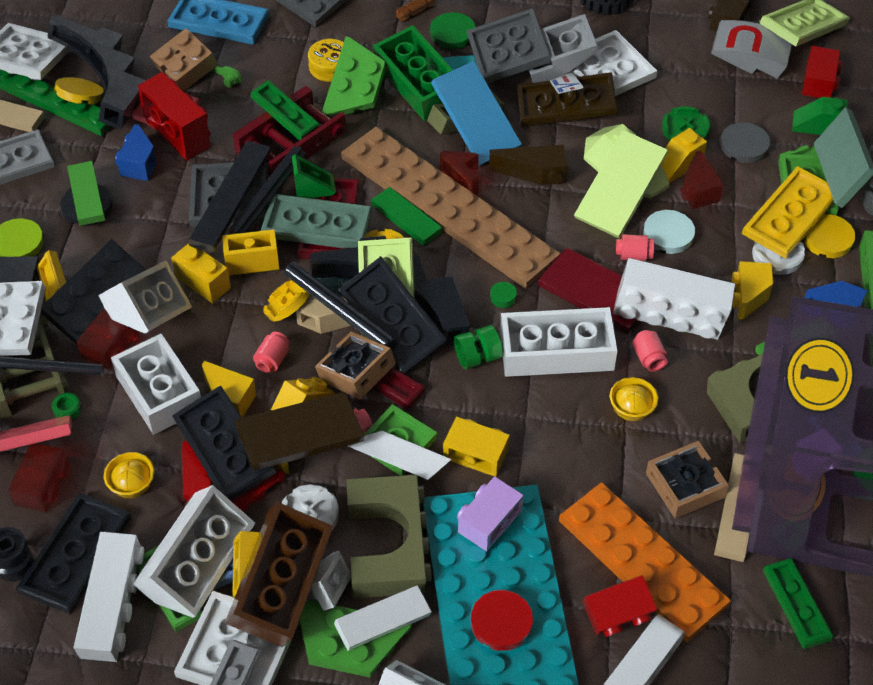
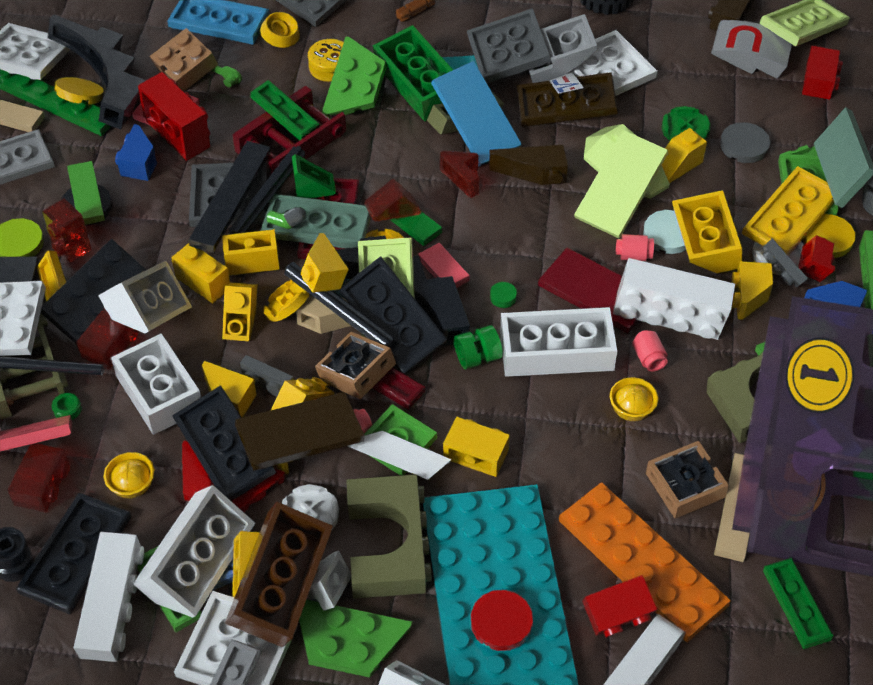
coral brick [253,332,290,373] -> none
white tile [334,586,431,651] -> none
medium nougat plate [341,127,560,289] -> none
green tile [430,12,476,49] -> none
lavender brick [457,476,523,552] -> none
clear red slope [681,150,723,209] -> none
green slope [792,97,848,135] -> none
none -> clear red brick [42,198,92,263]
none -> yellow slope [222,283,258,341]
none -> dark grey plate [240,355,293,397]
none -> yellow hat [260,12,300,48]
none -> arm [266,207,306,229]
none -> yellow slope [301,233,348,293]
none -> clear red slope [364,178,421,222]
none -> coral tile [418,242,469,288]
none -> yellow slope [672,190,742,273]
none -> dark grey plate [762,238,808,288]
none -> red brick [798,235,835,282]

